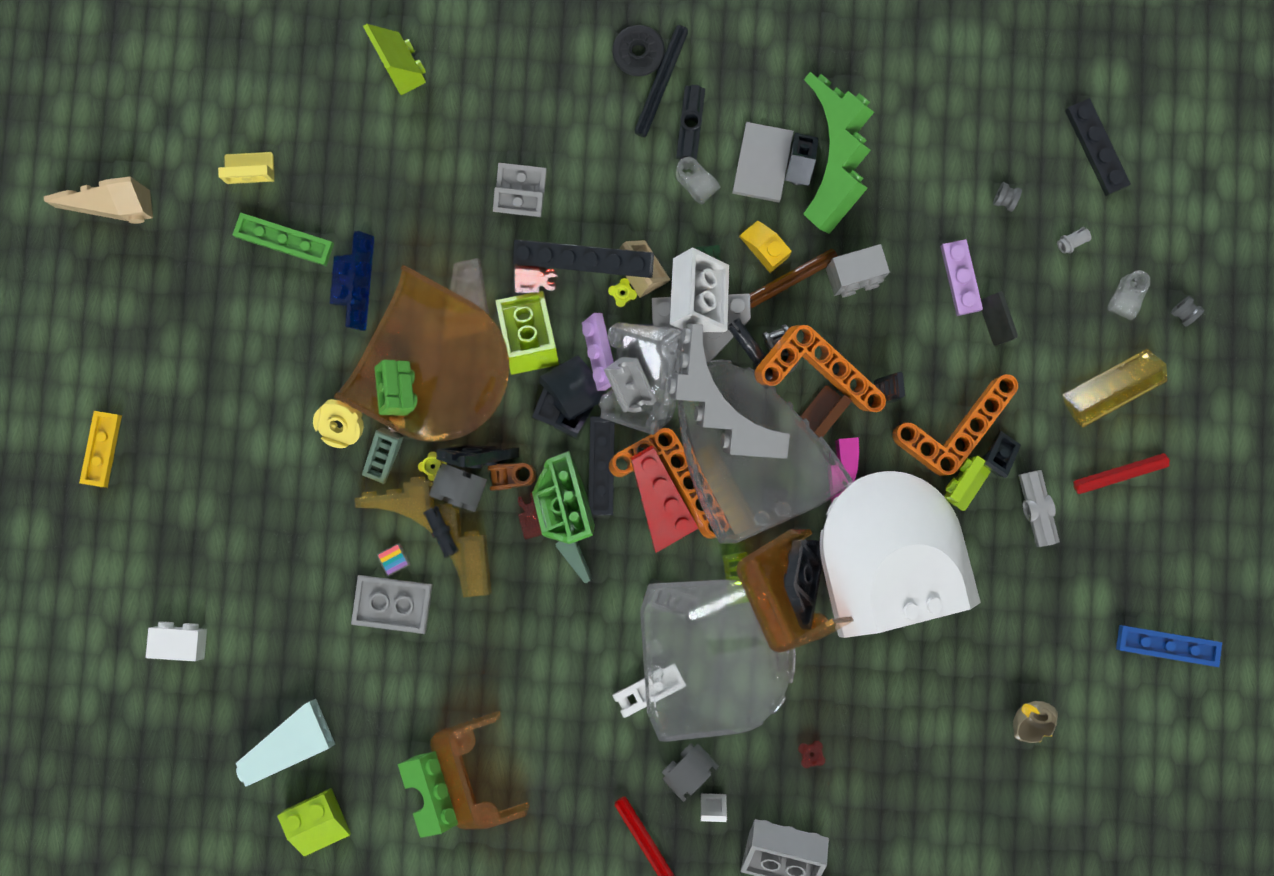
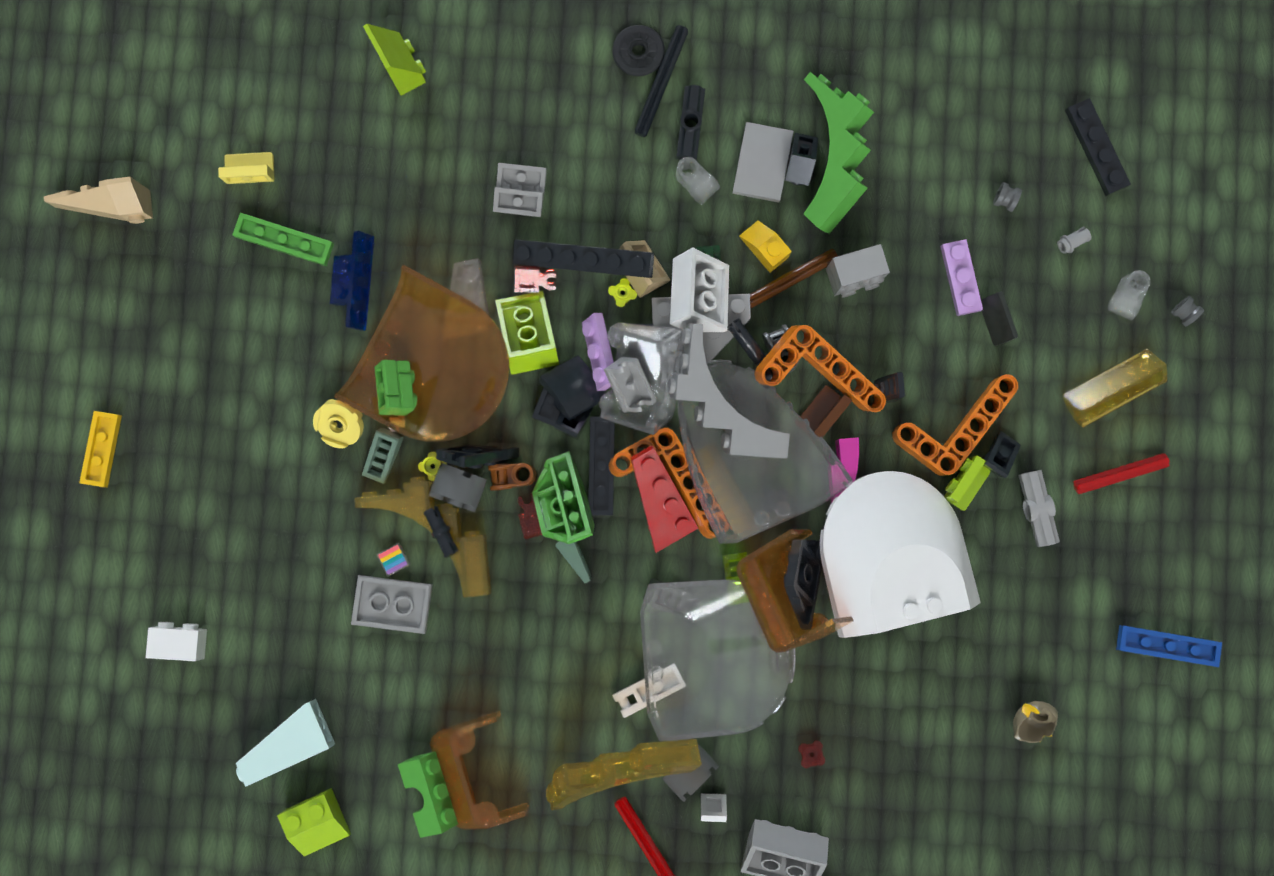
none -> clear yellow arch [546,739,702,810]

